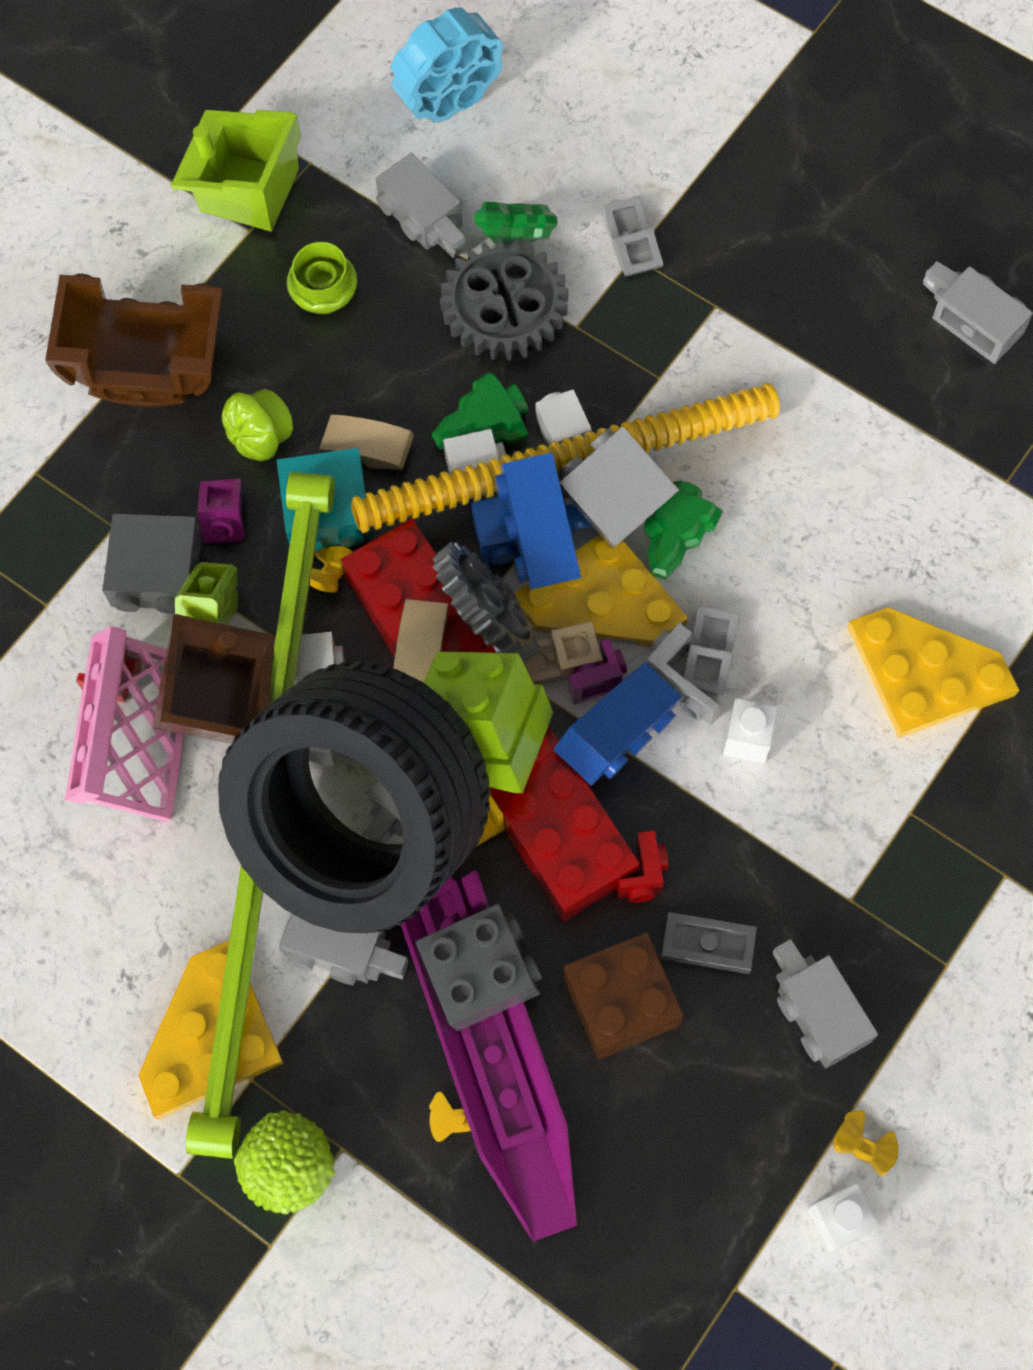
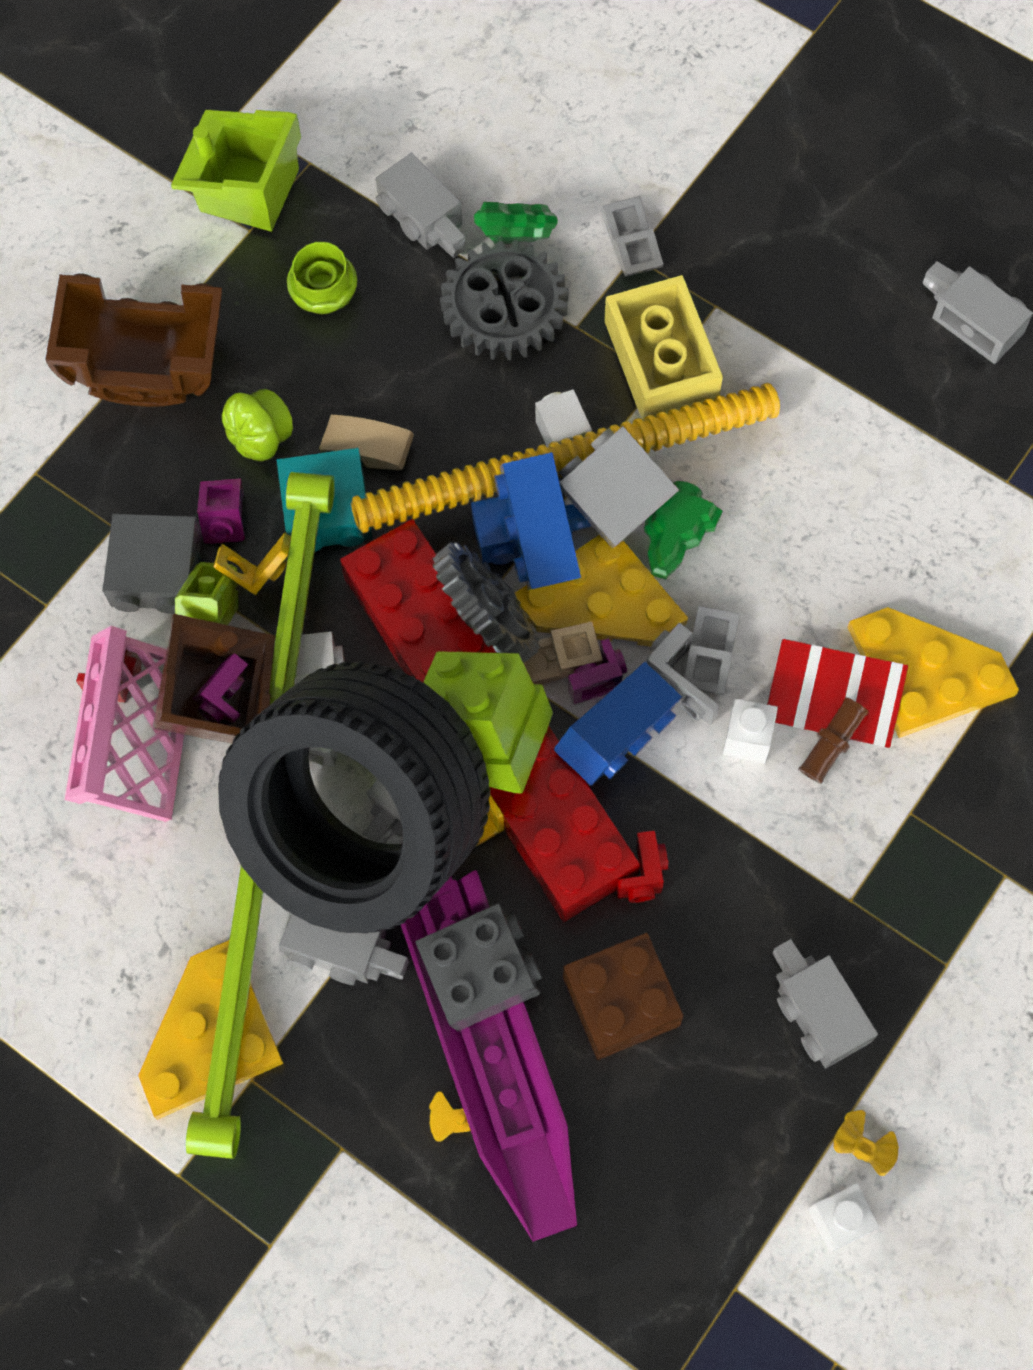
lime hair [234,1110,335,1214] -> none
yellow piece [310,546,353,593] -> none
medium azure connector [391,7,504,123] -> none
tan slope [393,599,448,682] -> none
green rock [432,372,529,449] -> none
white brick [443,429,506,474] -> none
flat silver plate [661,912,757,974] -> none
none -> magenta bracket [192,653,248,725]
none -> yellow bracket [213,533,291,595]
none -> light yellow brick [605,275,723,421]
none -> red sticker [767,639,908,748]
none -> reddish brown pin [798,697,869,784]

